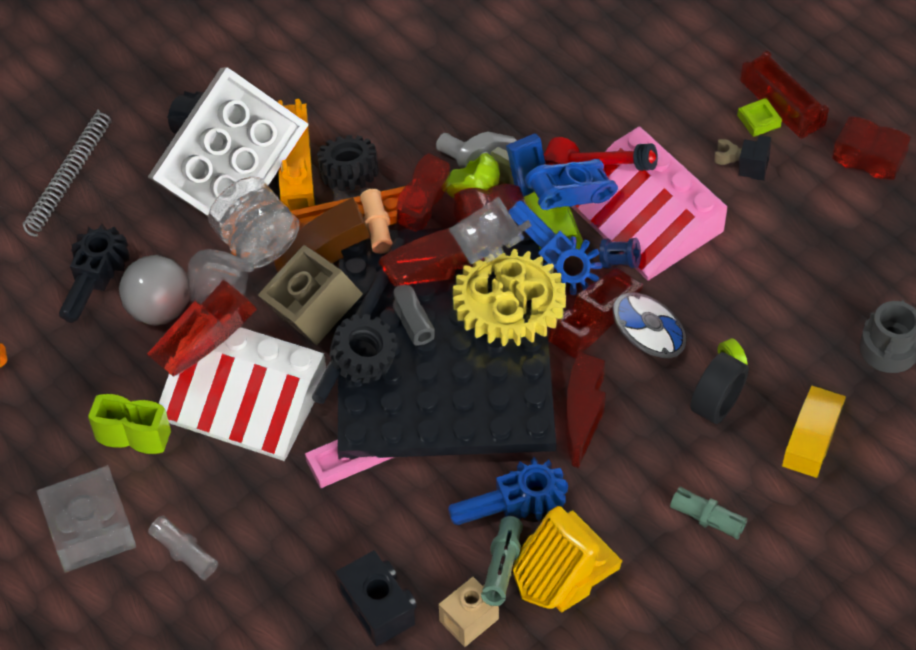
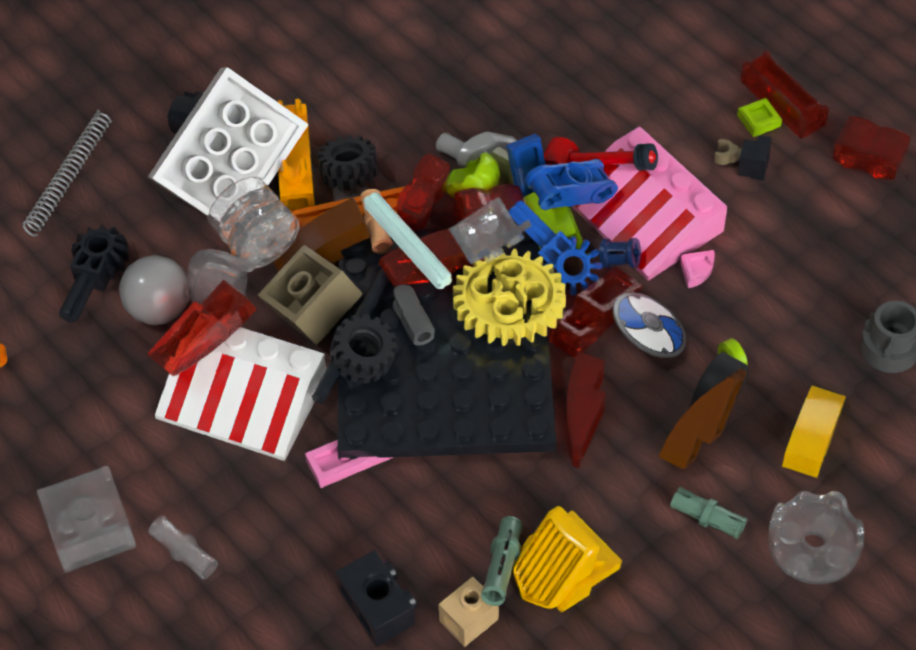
lime brick [88,394,171,454] -> none
blue gear [448,457,568,525] -> none
none -> light aqua axle [363,192,452,289]
none -> reddish brown slope [658,369,747,470]
none -> bright pink tile [680,250,715,288]
none -> clear plate [767,491,864,585]

